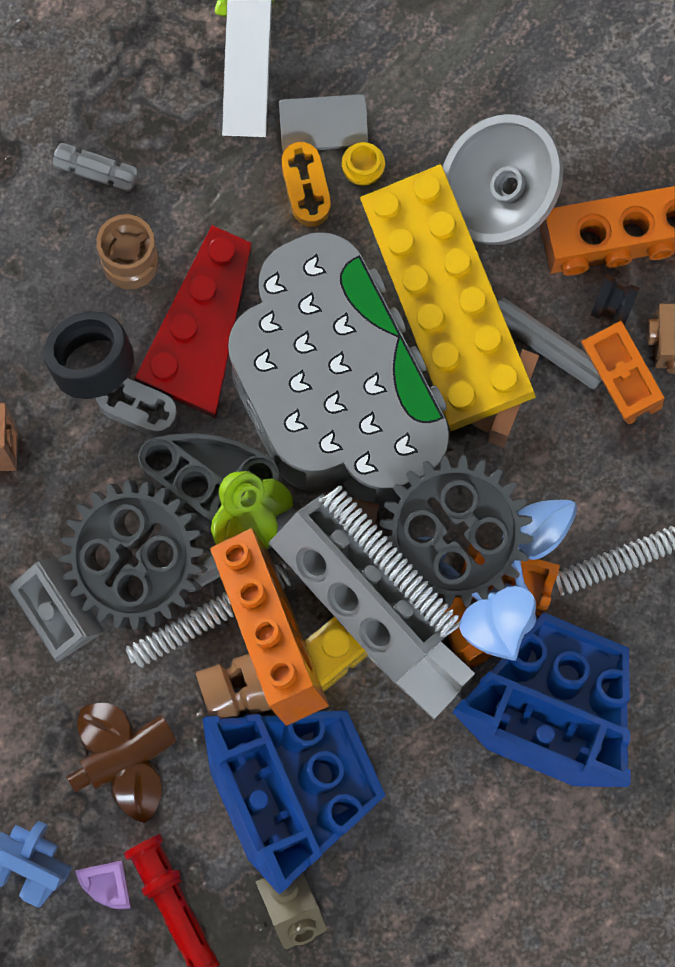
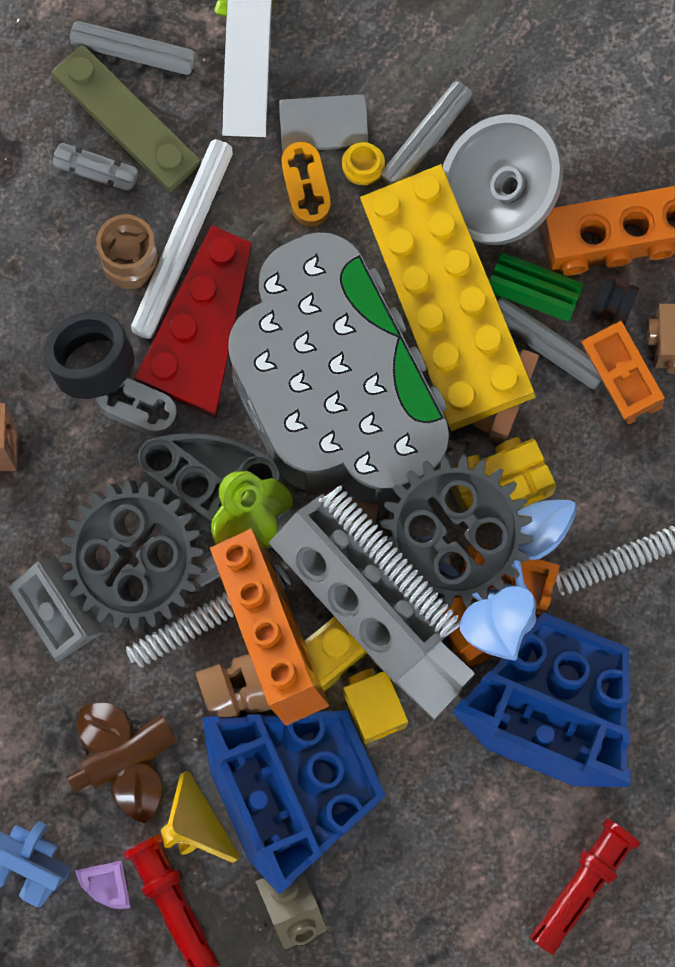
none -> olive plate [51,44,201,194]
none -> light grey axle [70,21,195,75]
none -> white axle [131,139,233,339]
none -> yellow piece [161,771,240,863]
none -> yellow brick [343,668,408,745]
none -> light grey axle [381,81,472,185]
none -> yellow brick [451,437,556,526]
none -> green tile [489,253,584,322]
none -> red pin [528,818,641,956]

